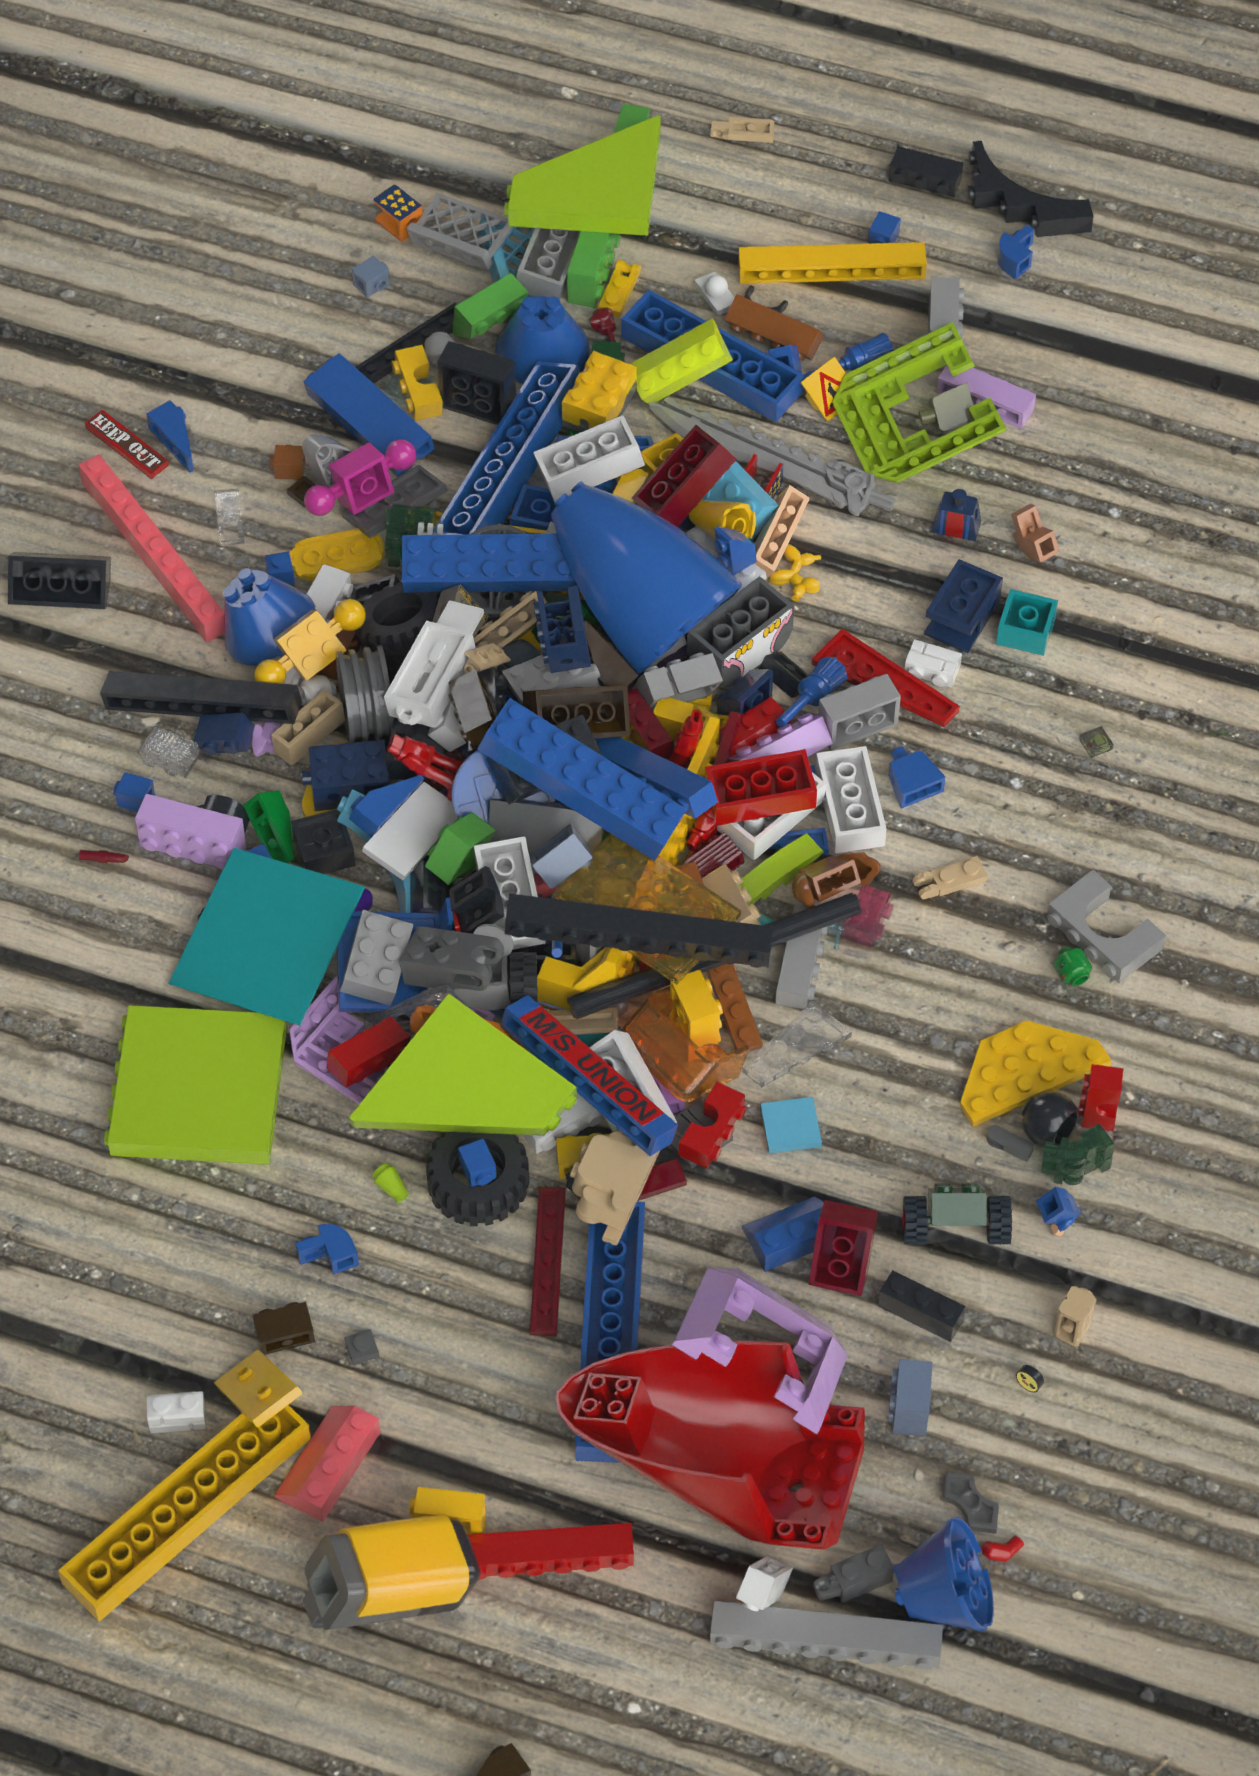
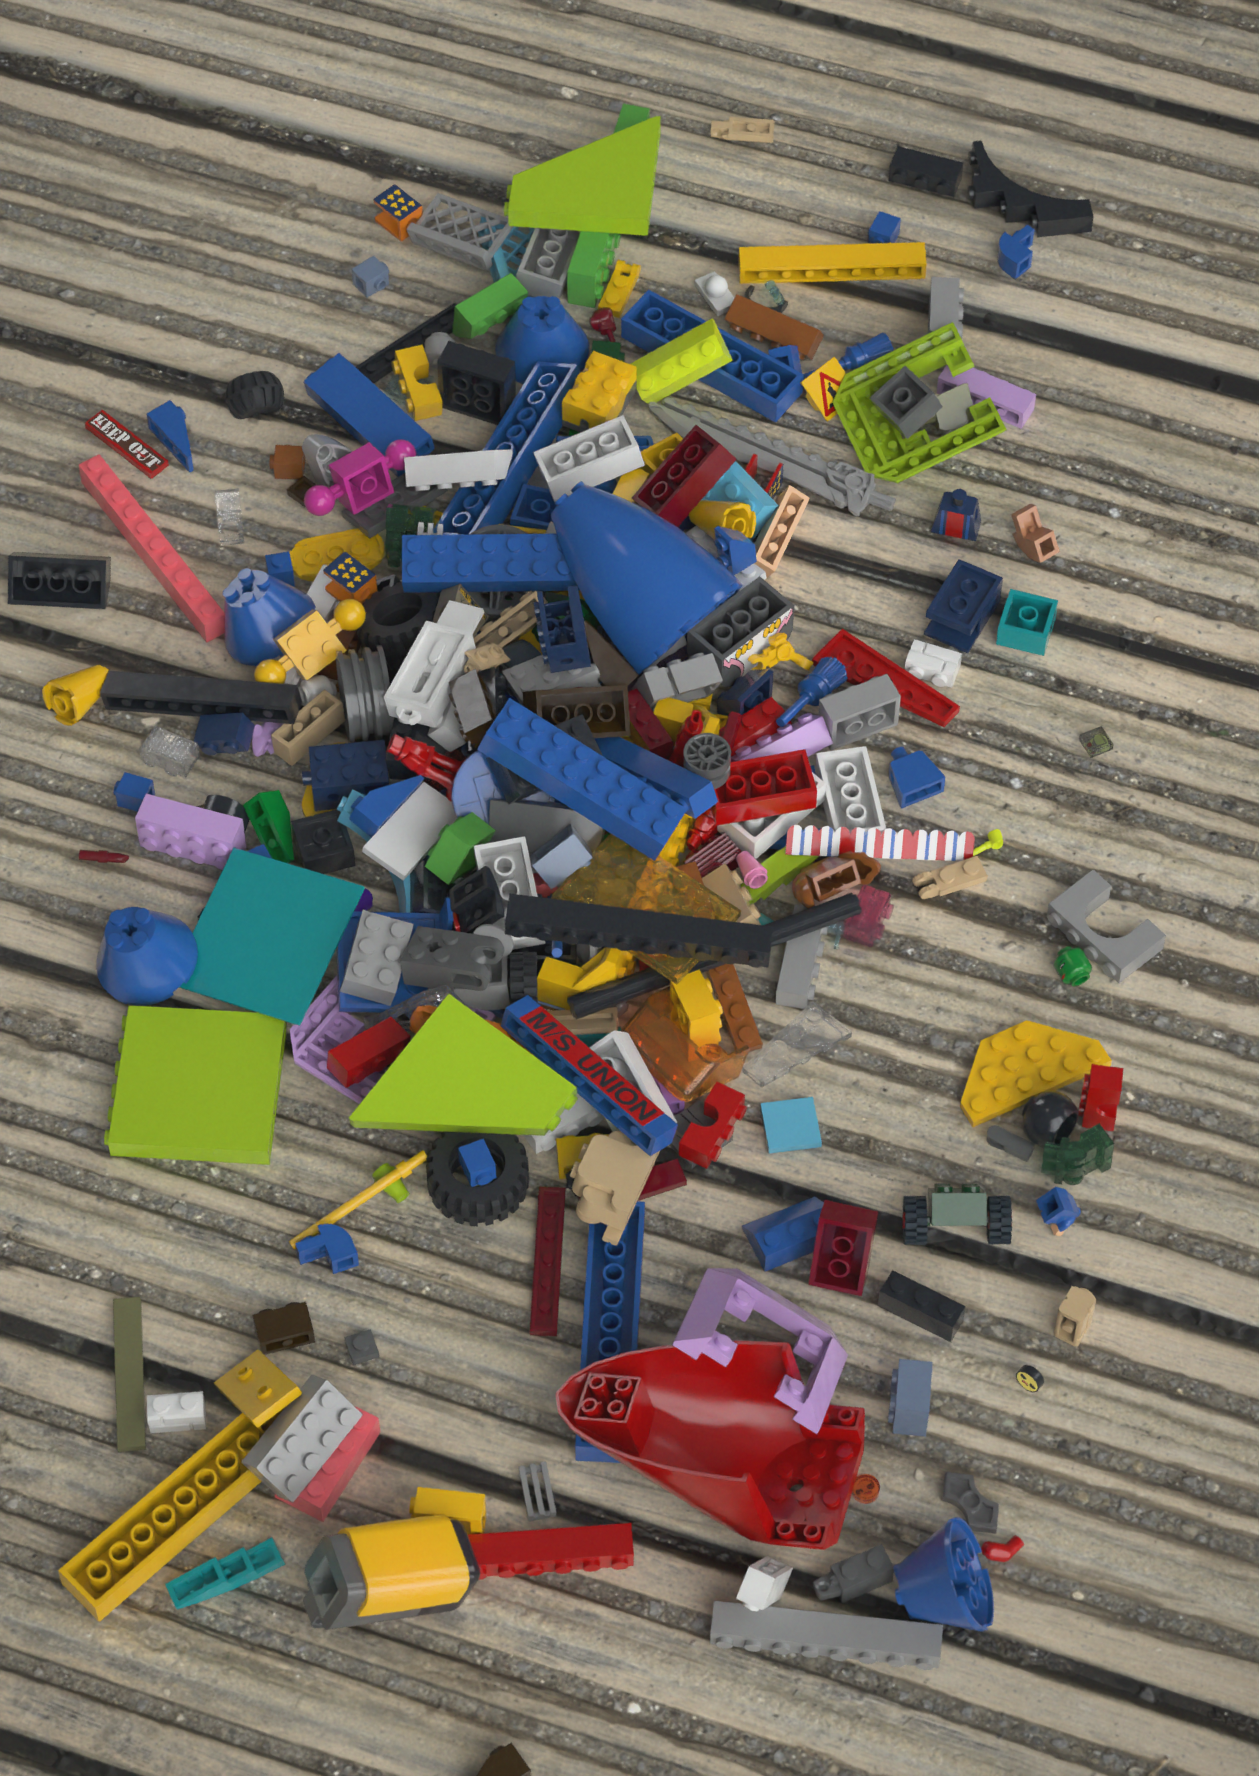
black slope [759,651,808,698] -> none
yellow piece [770,544,821,602] -> none
none -> yellow cone [42,665,109,726]
none -> blue cone [96,907,198,1006]
none -> olive tile [113,1297,146,1452]
none -> teal slope [165,1537,286,1610]
none -> black wheel [225,371,284,419]
none -> light grey brick [242,1375,363,1503]
none -> yellow bar [288,1150,427,1250]
none -> piece [323,552,377,604]
none -> white slope [404,450,513,491]
none -> light grey tile [519,1462,556,1521]
none -> dark grey wheel [683,733,731,789]
none -> bright pink cone [736,851,768,889]
none -> yellow piece [748,633,814,671]
none -> clear light blue piece [765,280,784,305]
none -> sticker [785,825,975,861]
none -> clear red tile [852,1474,880,1504]
none -> dark grey brick [870,366,943,439]
none -> neon yellow hand [973,829,1003,856]

